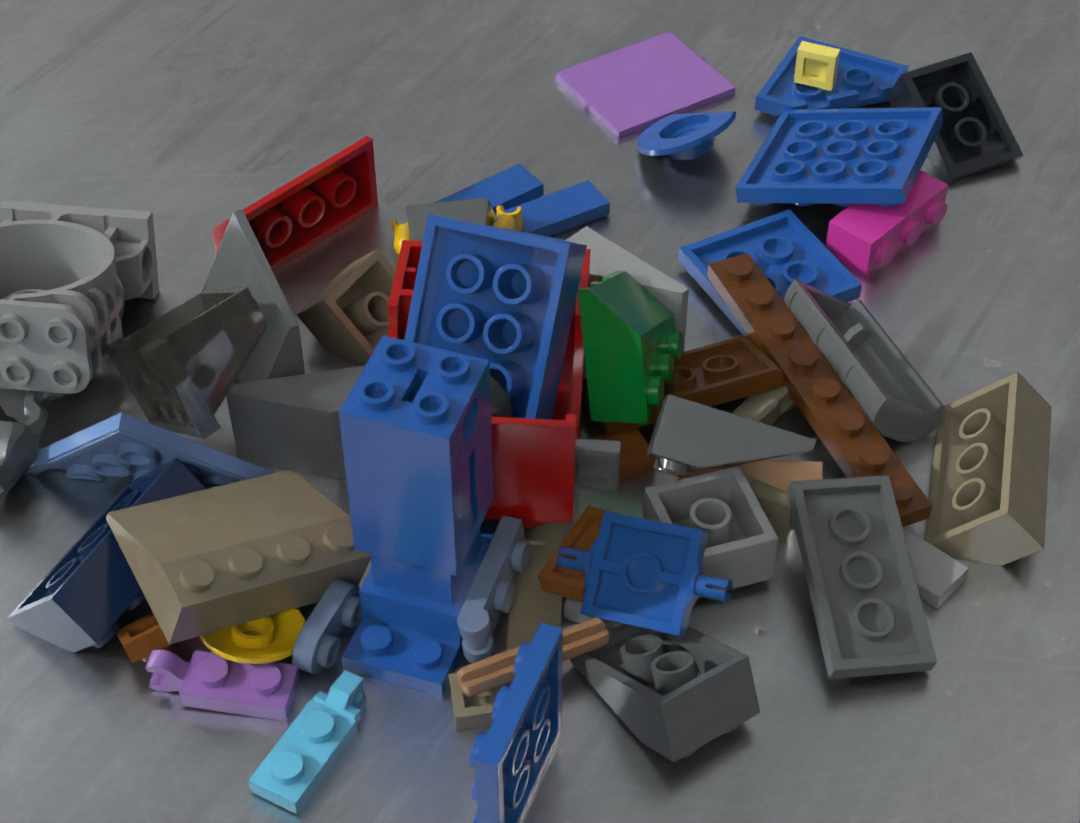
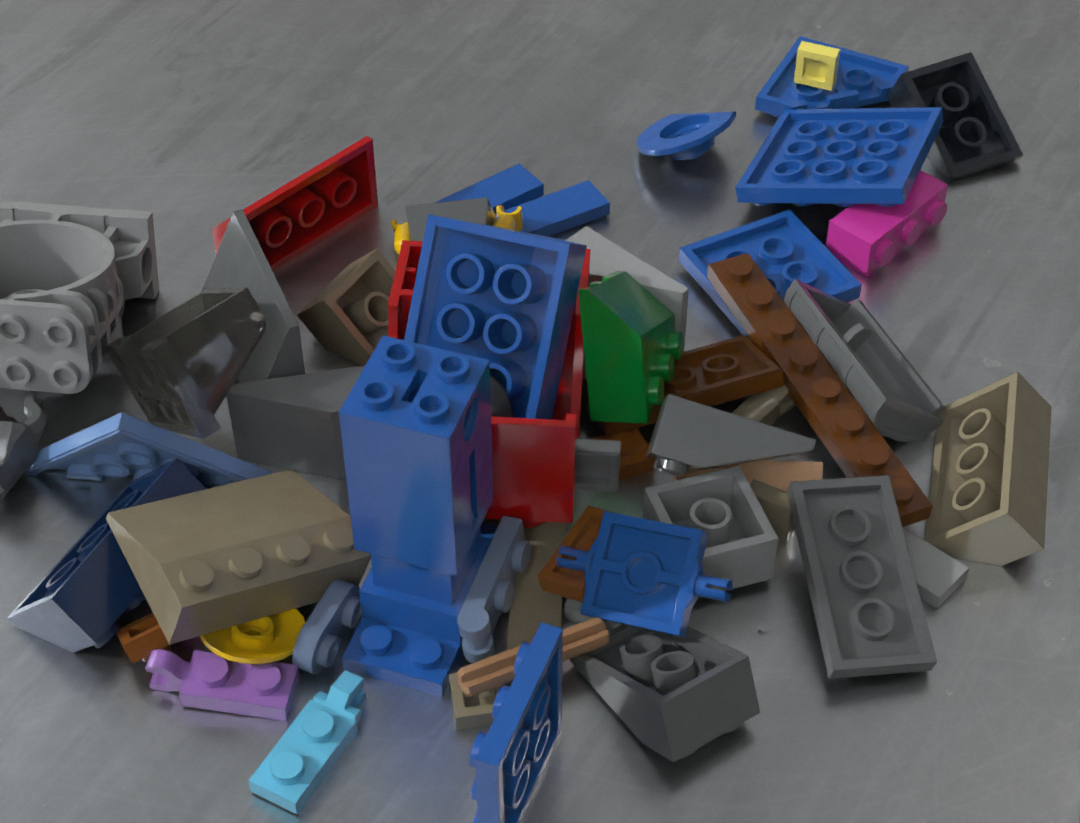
medium lavender piece [555,31,736,138] -> none

